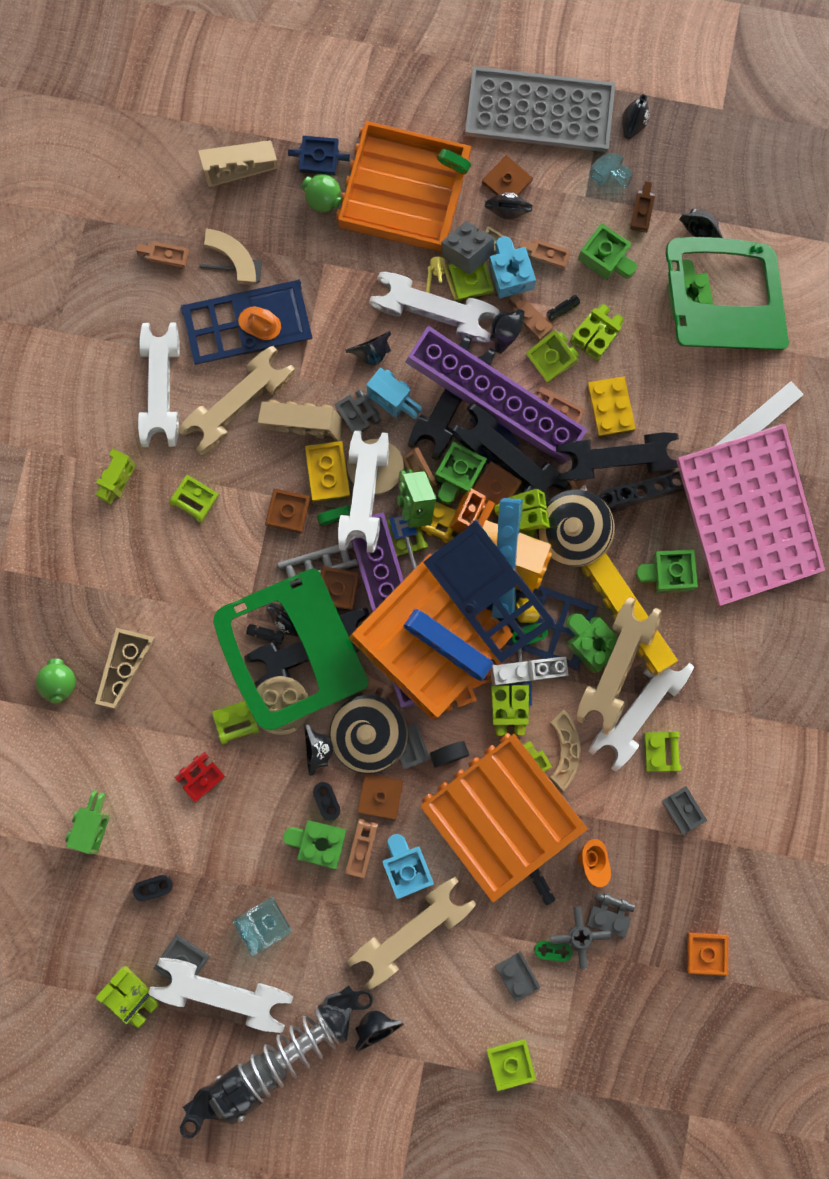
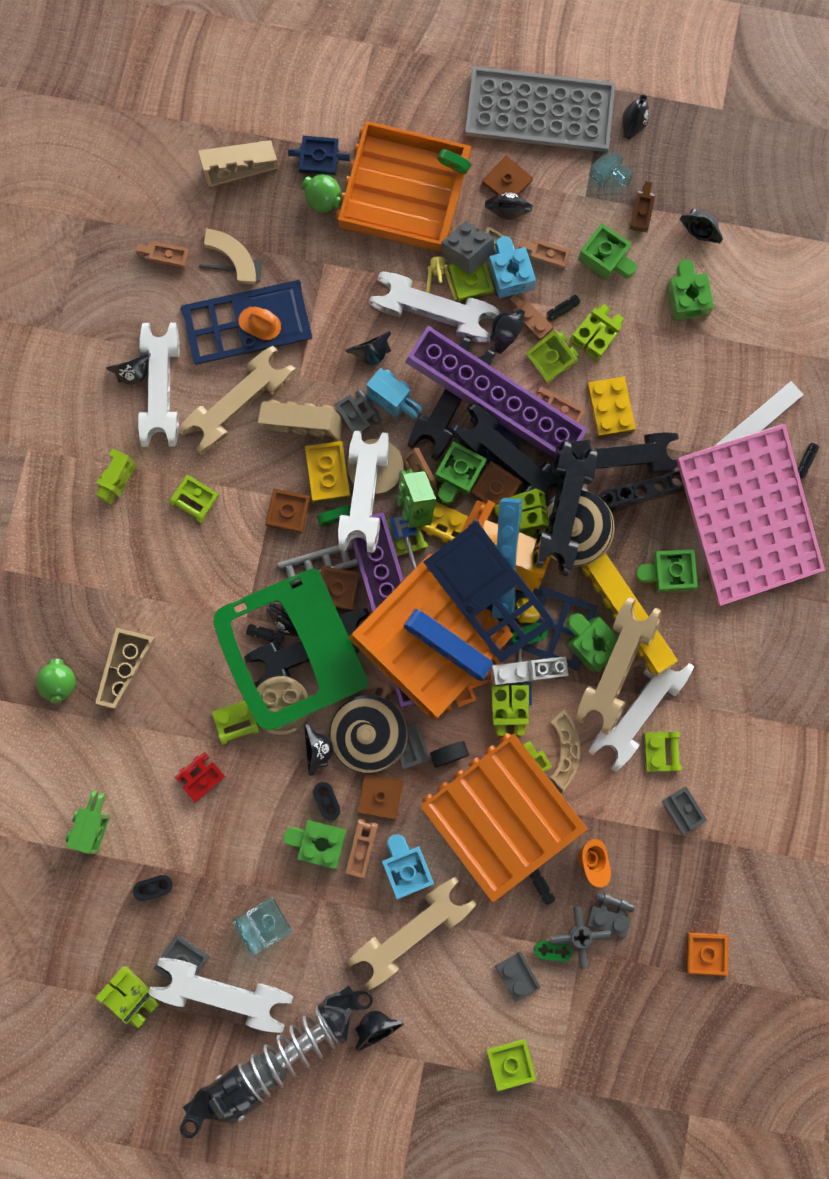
orange brick [449,489,486,533] -> none
green door [665,237,789,350] -> none
none -> black hat [106,353,151,385]
none -> black piece [533,440,597,576]
none -> black axle [797,443,819,478]

